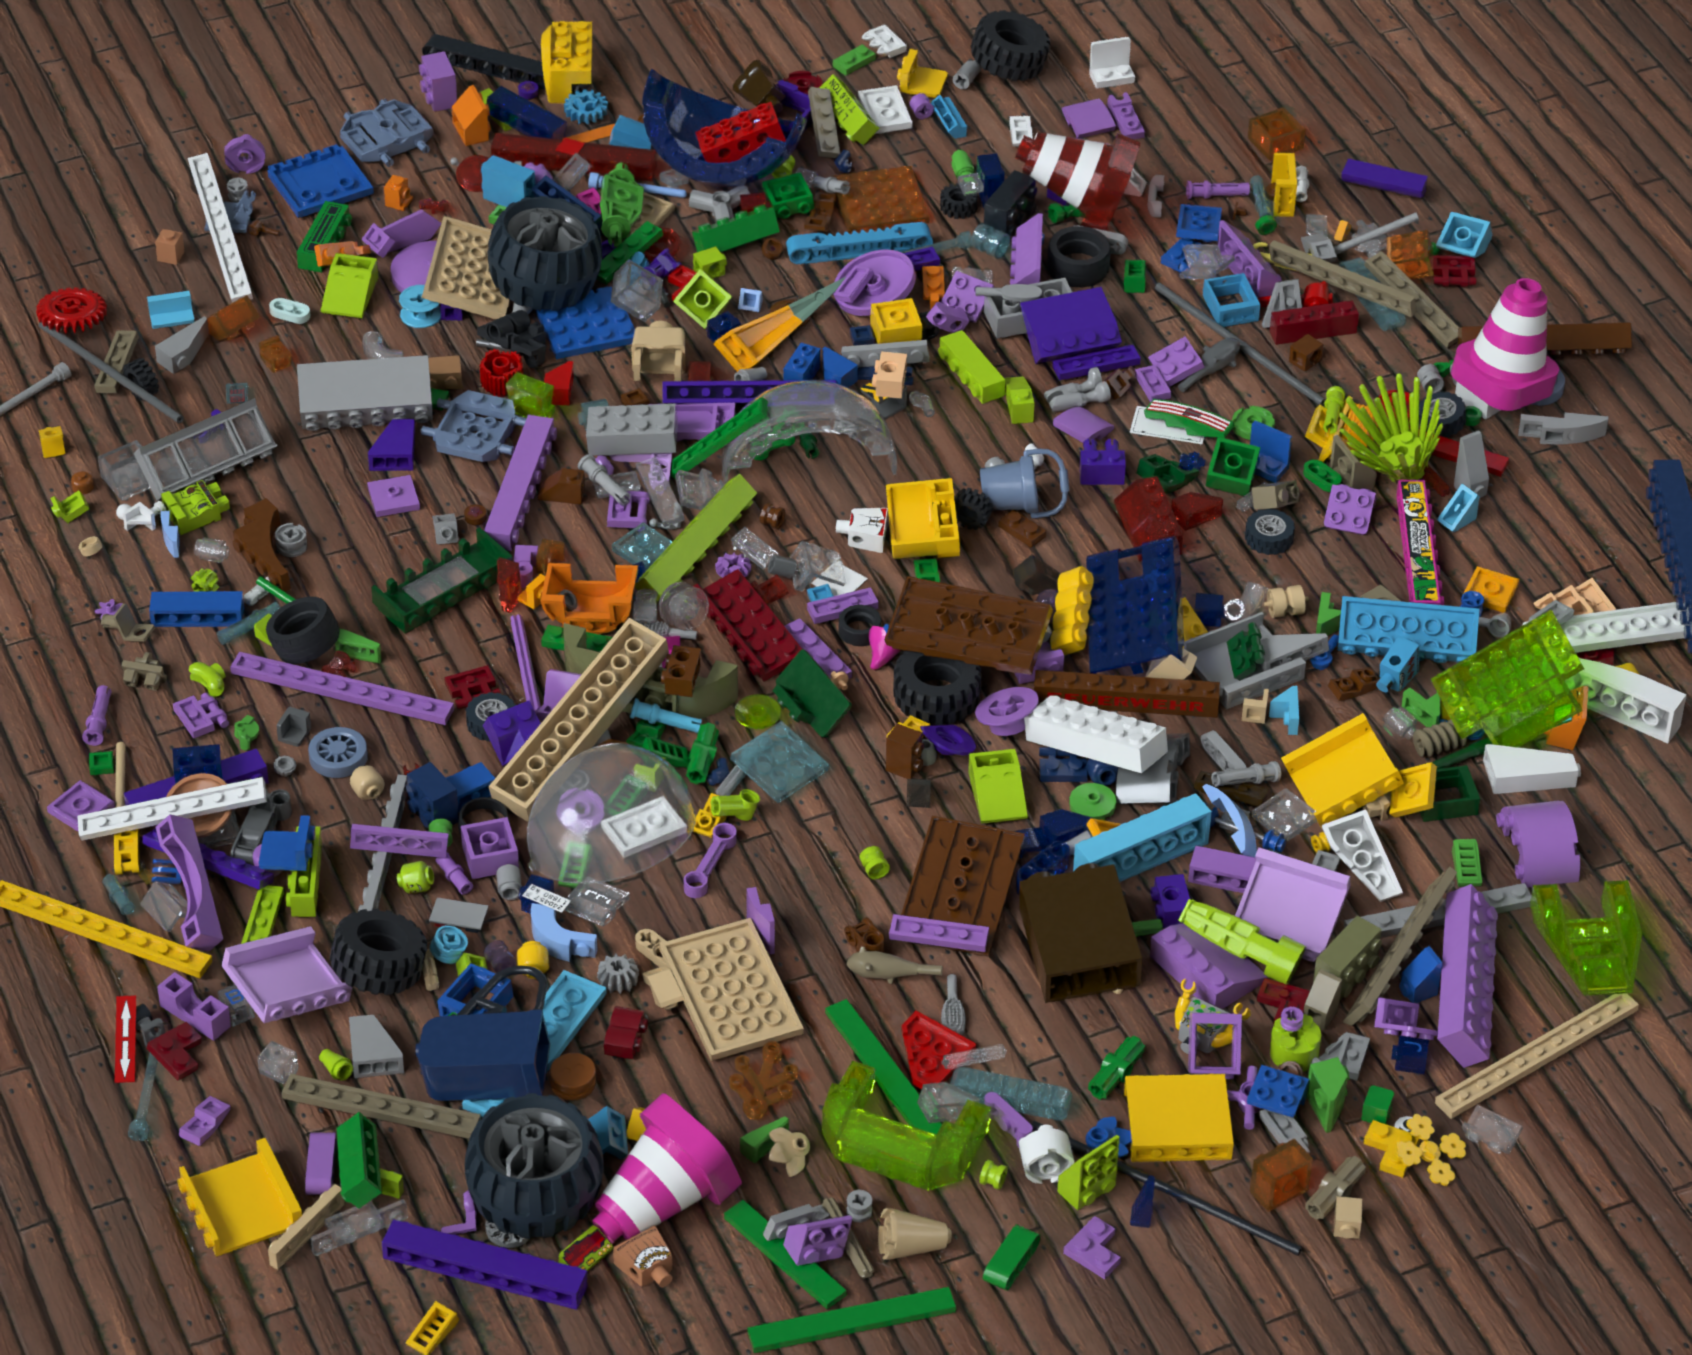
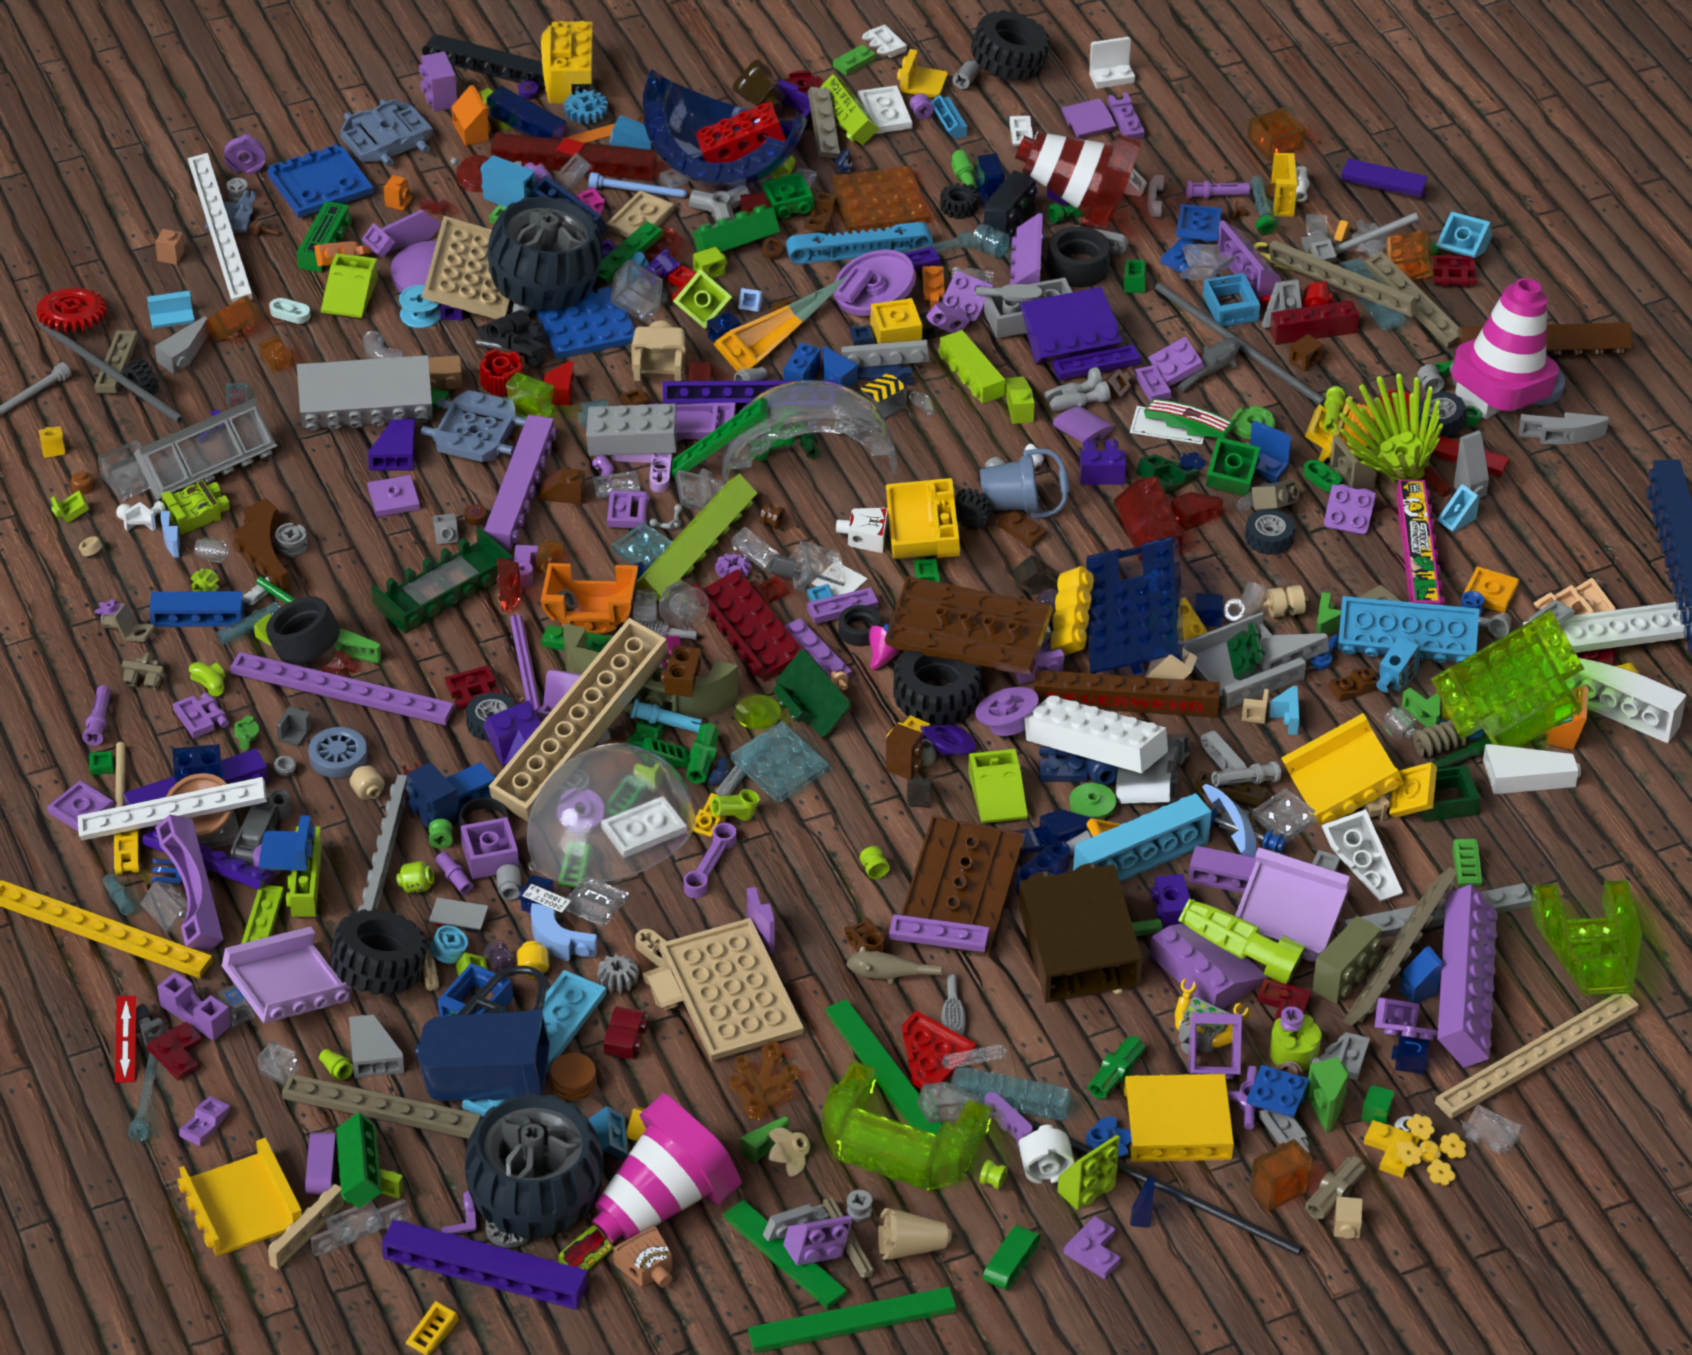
medium lavender fence [350,824,449,858] -> none
light orange bracket [517,574,545,609] -> none
light grey pin [578,454,631,506] -> none
bright green plate [600,163,644,246] -> none
clear tile [635,457,685,527] -> none
light grey pin [813,176,850,194] -> none
light nougat brick [872,351,907,399] -> none
clear plate [958,173,984,195] -> none
dark tan slope [1303,969,1342,1030] -> none
yellow bush [1311,832,1331,853] -> none
medium lavender cylinder [1496,801,1580,888] -> none

